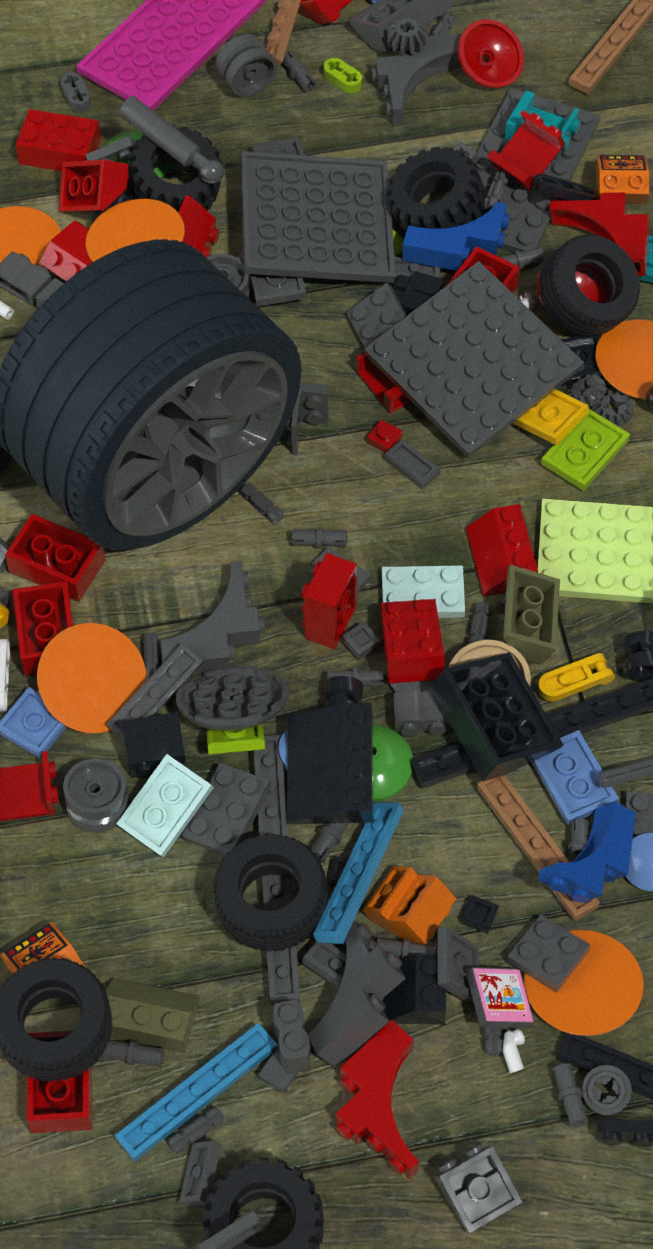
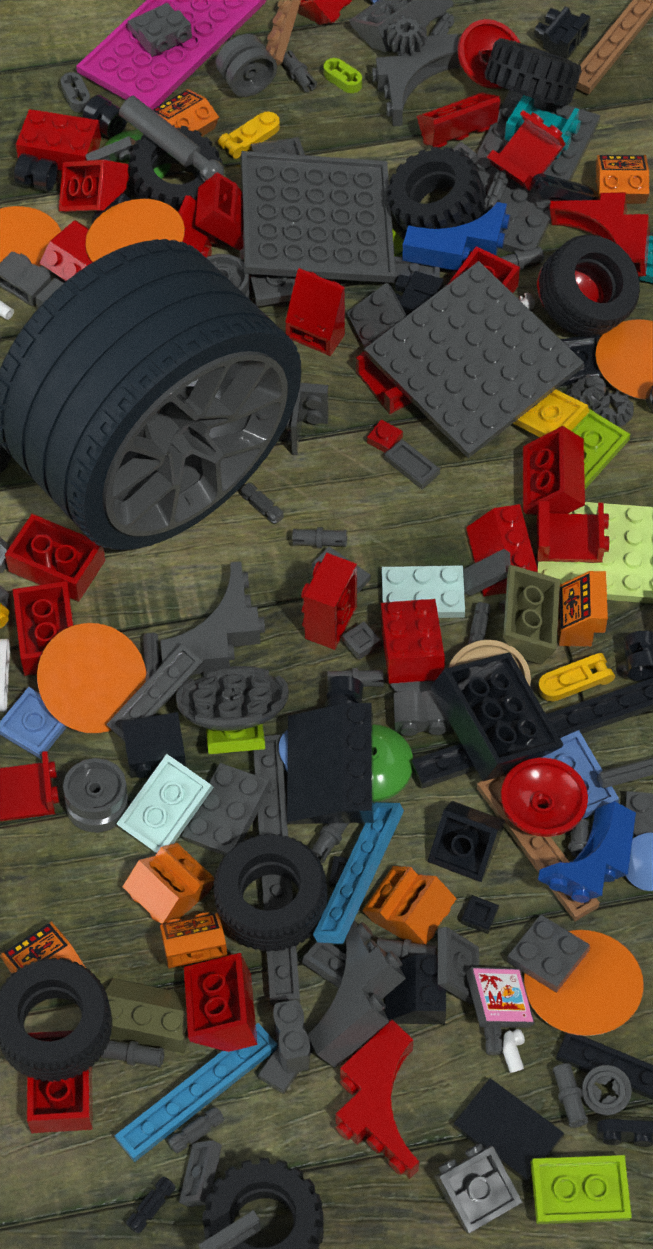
none -> black wheel [14,153,58,192]
none -> black wheel [82,95,127,139]
none -> orange piece [122,843,215,924]
none -> black axle [126,1176,176,1234]
none -> dark grey plate [127,2,192,56]
none -> orange piece [152,89,219,136]
none -> orange piece [160,912,227,969]
none -> red slope [184,952,258,1052]
none -> red slope [195,172,243,251]
none -> yellow plate [218,112,280,159]
none -> red slope [285,268,345,356]
none -> red slope [417,93,500,147]
none -> black slope [427,801,506,882]
none -> black tile [453,1078,564,1183]
none -> dark grey tile [463,549,511,596]
none -> black tyre [485,38,582,106]
none -> red dish [501,758,588,837]
none -> red slope [523,426,585,515]
none -> lime plate [531,1155,632,1224]
none -> black hips [534,6,590,59]
none -> red panel [537,501,609,563]
none -> orange piece [557,571,608,647]

